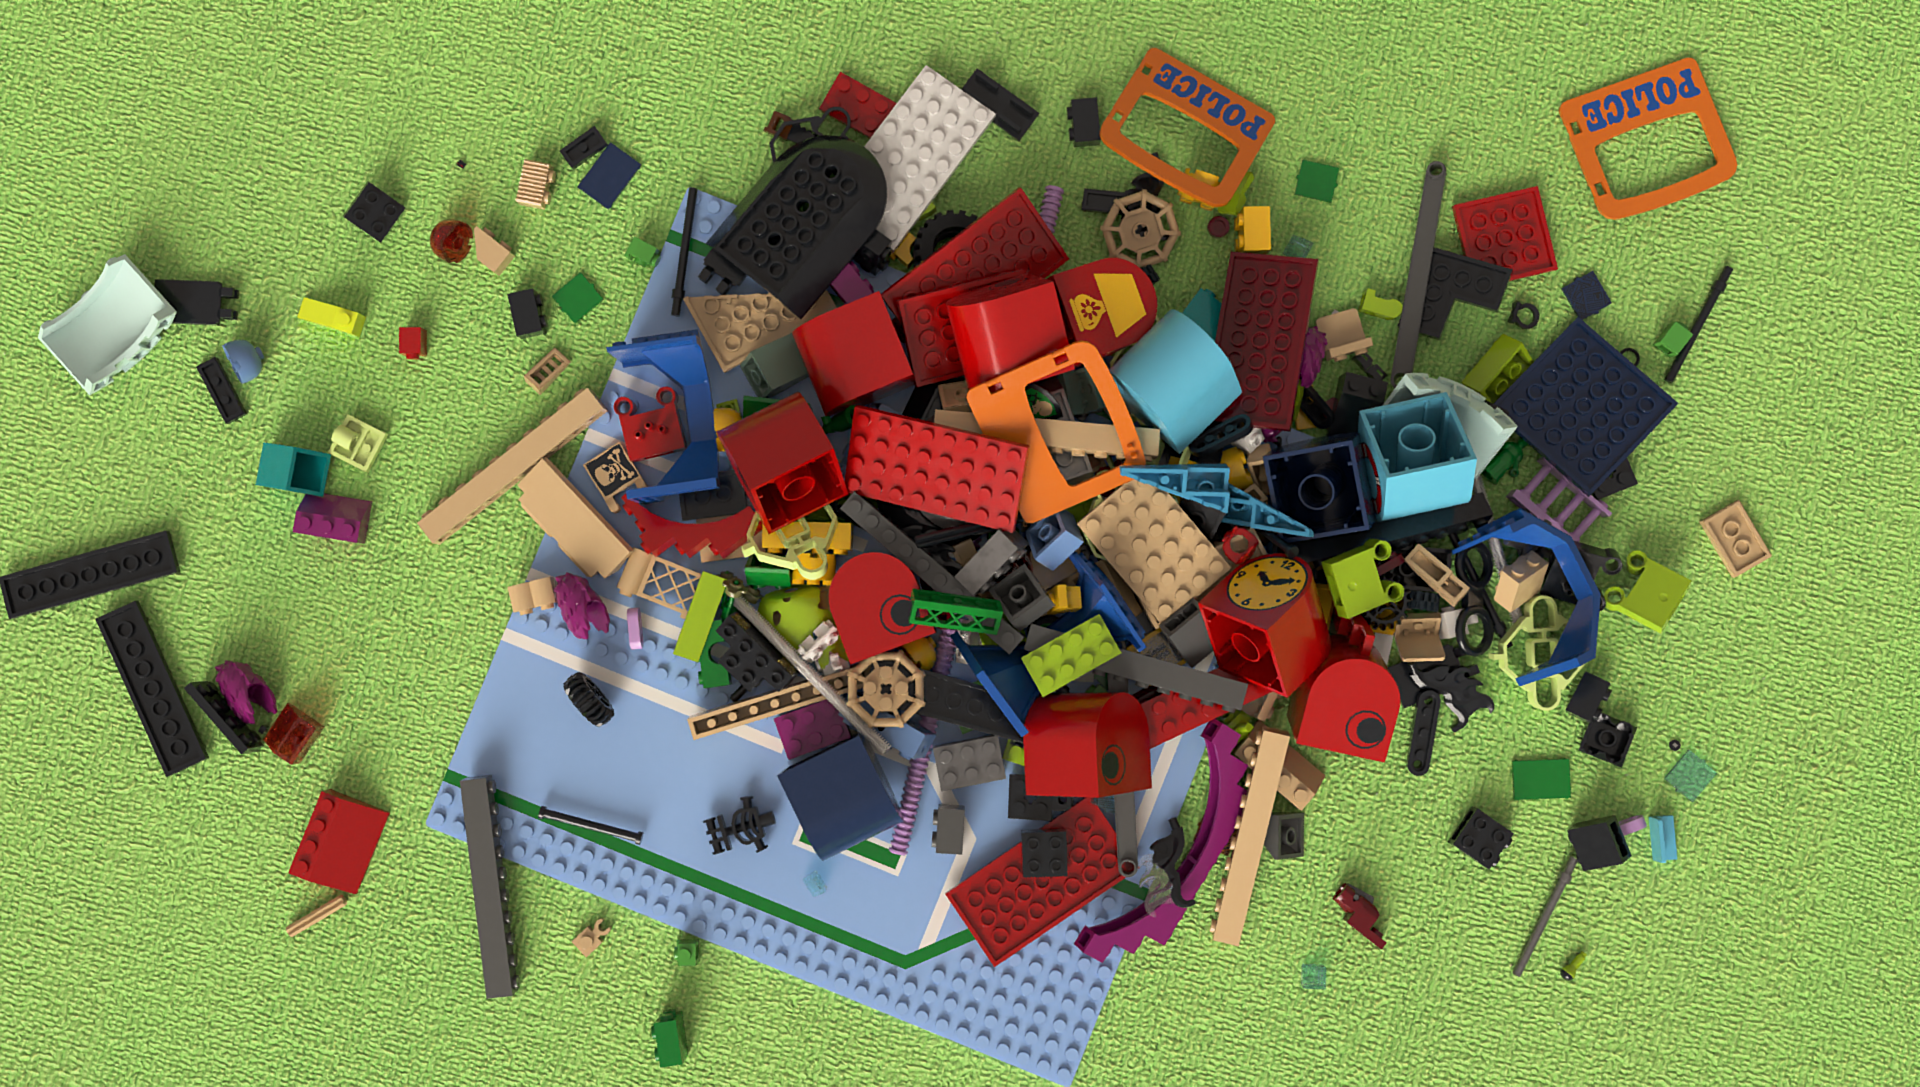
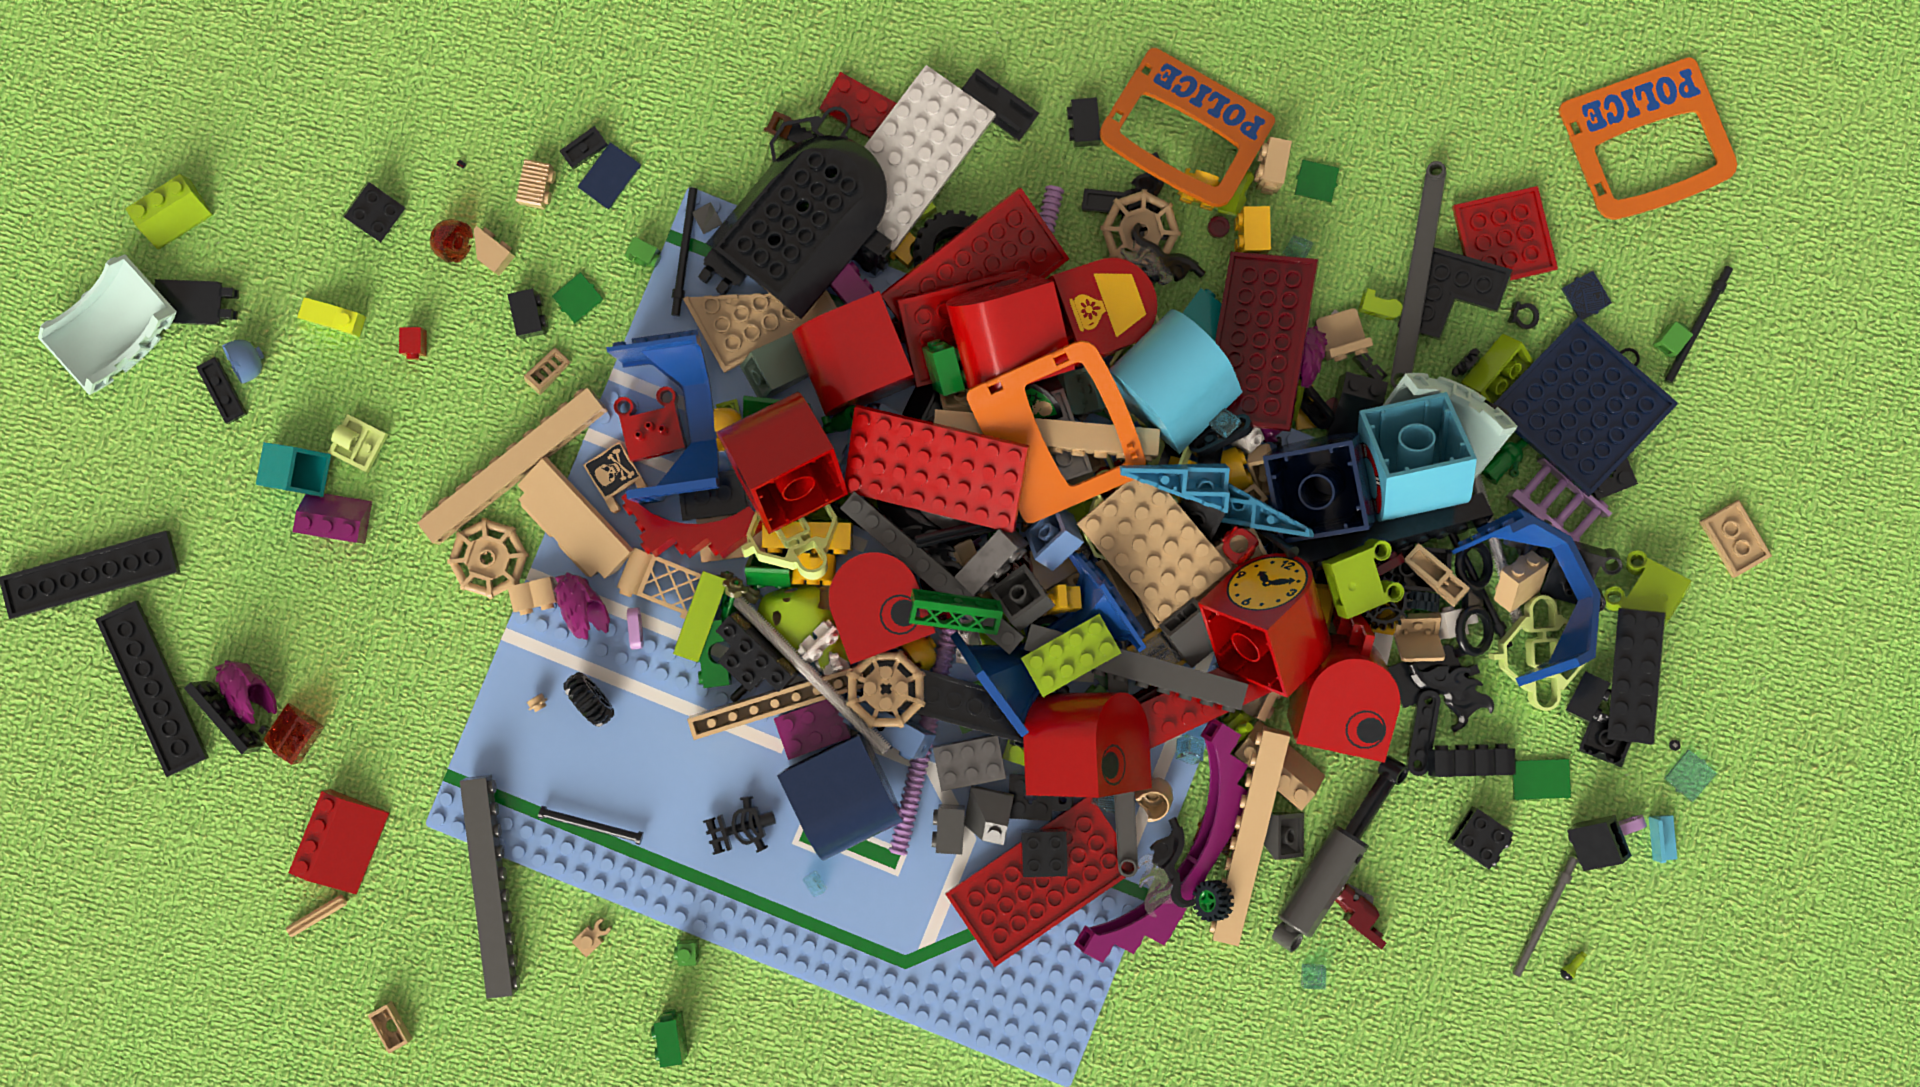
none -> lime slope [125,174,213,250]
none -> tan piece [368,1001,413,1054]
none -> tan plate [447,518,529,599]
none -> tan plate [527,693,547,712]
none -> dark grey slope [692,202,722,234]
none -> green brick [922,339,966,396]
none -> dark grey slope [964,785,1014,845]
none -> piece [1120,223,1206,285]
none -> tan piece [1134,777,1174,822]
none -> clear light blue slope [1176,734,1204,765]
none -> black wheel [1193,880,1234,922]
none -> clear light blue plate [1209,408,1241,438]
none -> tan brick [1253,137,1292,195]
none -> dark grey piece [1272,755,1409,952]
none -> black brick [1428,743,1516,777]
none -> black gear [1452,348,1480,377]
none -> black plate [1607,608,1666,745]

